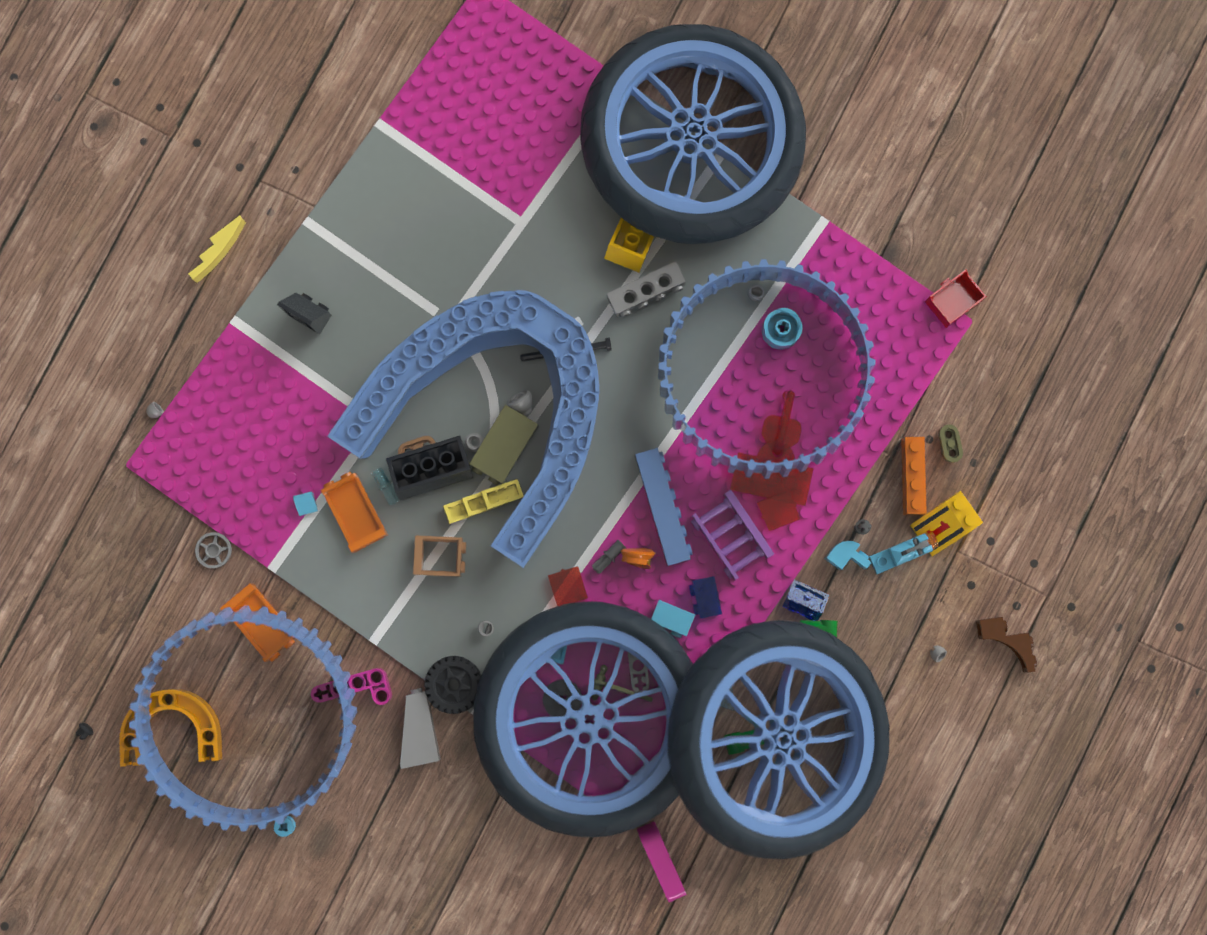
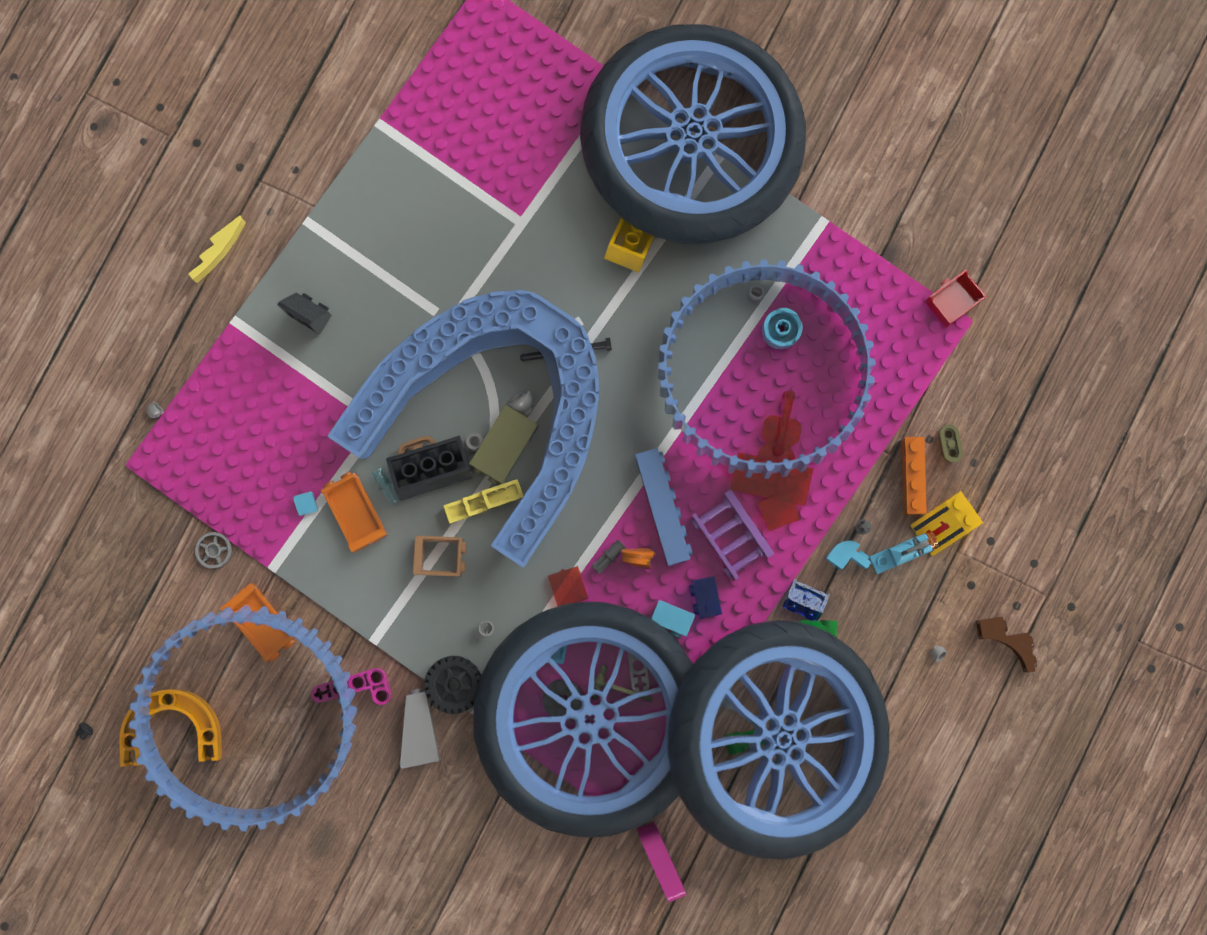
medium azure wheel [274,816,296,837] -> none
light grey brick [607,261,686,318] -> none

